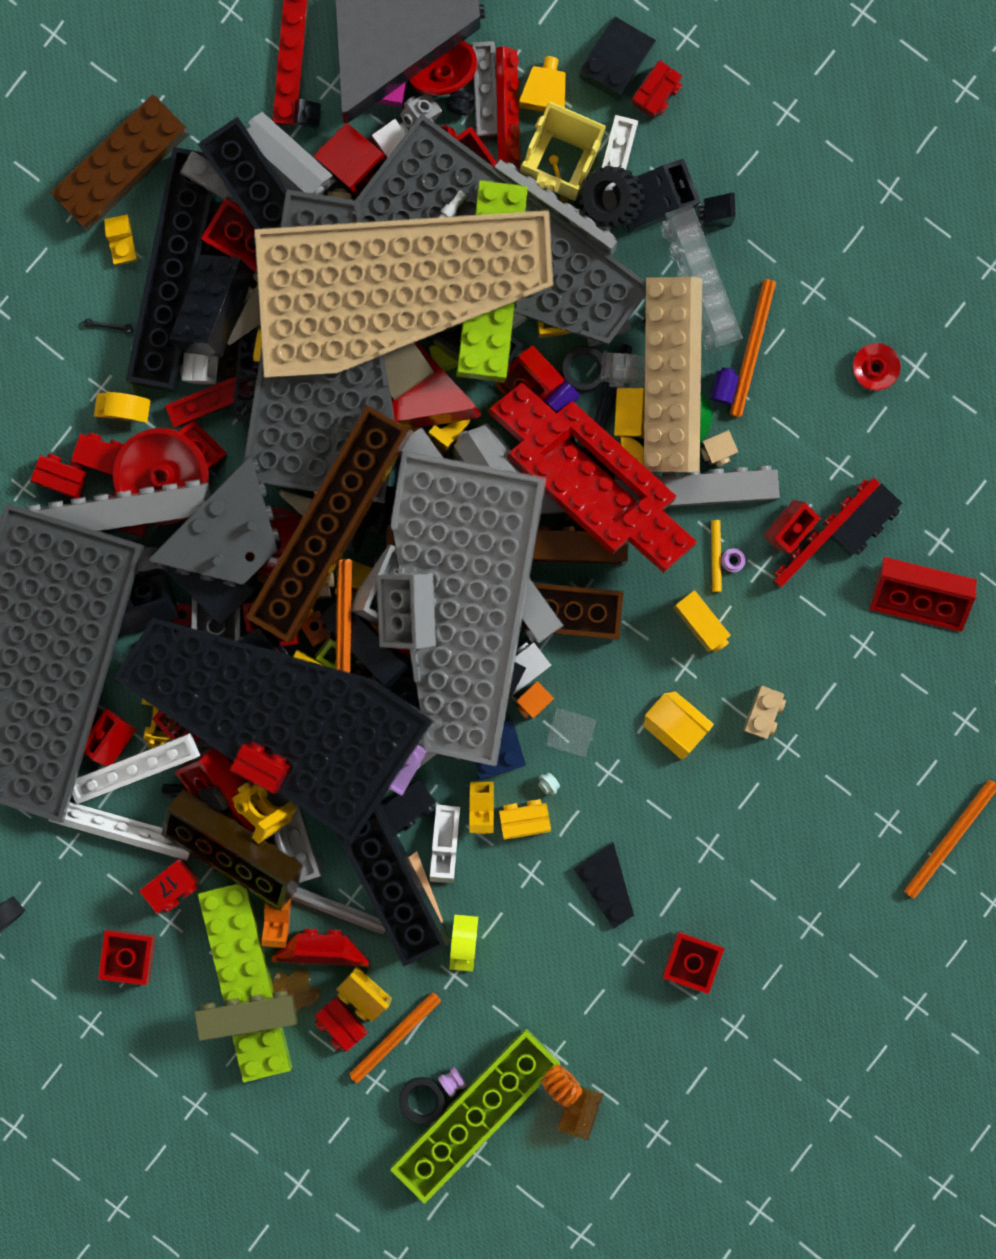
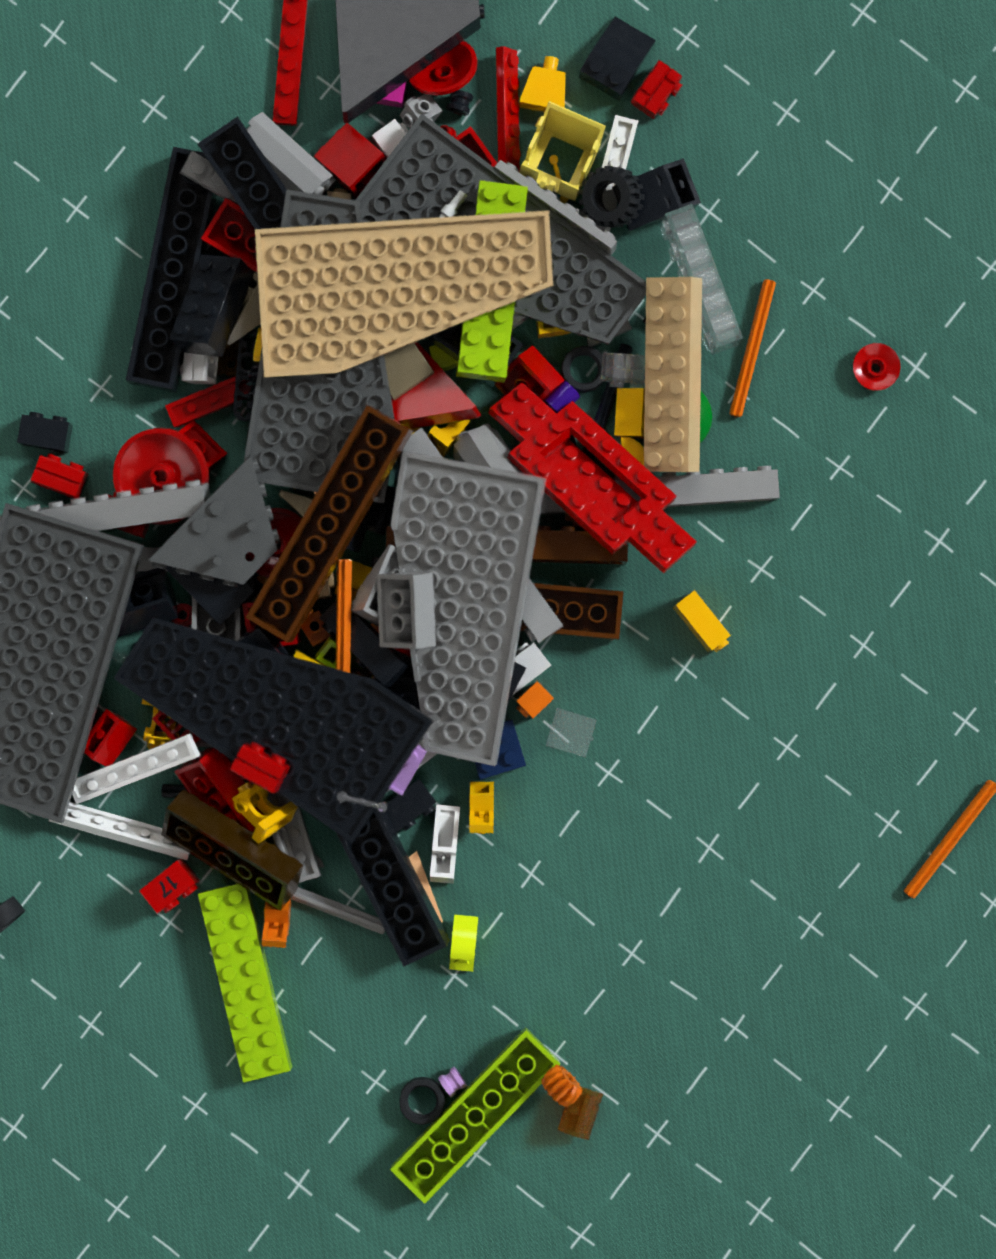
reddish brown brick [50,94,189,232] -> none
red brick [71,432,124,476] -> none
black hinge [84,318,133,334] -> none
yellow brick [94,392,150,423] -> none
red brick [98,929,156,985] -> none
yellow slope [104,214,138,266] -> none
olive brick [195,990,298,1041] -> none
black tile [197,786,229,811] -> none
red wedge [272,928,370,966] -> none
clear orange plate [273,968,320,1012] -> none
black plate [294,99,321,128] -> none
red brick [314,996,368,1053] -> none
yellow slope [336,966,392,1022] -> none
orange axle [349,992,441,1083] -> none
light grey tile [471,41,498,138] -> none
yellow brick [499,799,551,840] -> none
light aqua plate [538,773,560,795] -> none
black wing [574,842,634,929] -> none
yellow slope [644,691,714,760] -> none
red brick [661,930,725,994] -> none
black slope [698,193,736,227] -> none
tan brick [700,430,738,467] -> none
dark purple brick [709,367,739,405] -> none
yellow bar [711,520,722,592] -> none
lavender plate [721,548,746,572] -> none
tan brick [742,686,786,739] -> none
red brick [763,500,820,554] -> none
red plate [773,478,880,589] -> none
black brick [830,483,902,556] -> none
red slope [869,557,977,632] -> none
none -> black brick [17,412,73,453]
none -> clear hinge [337,792,387,812]

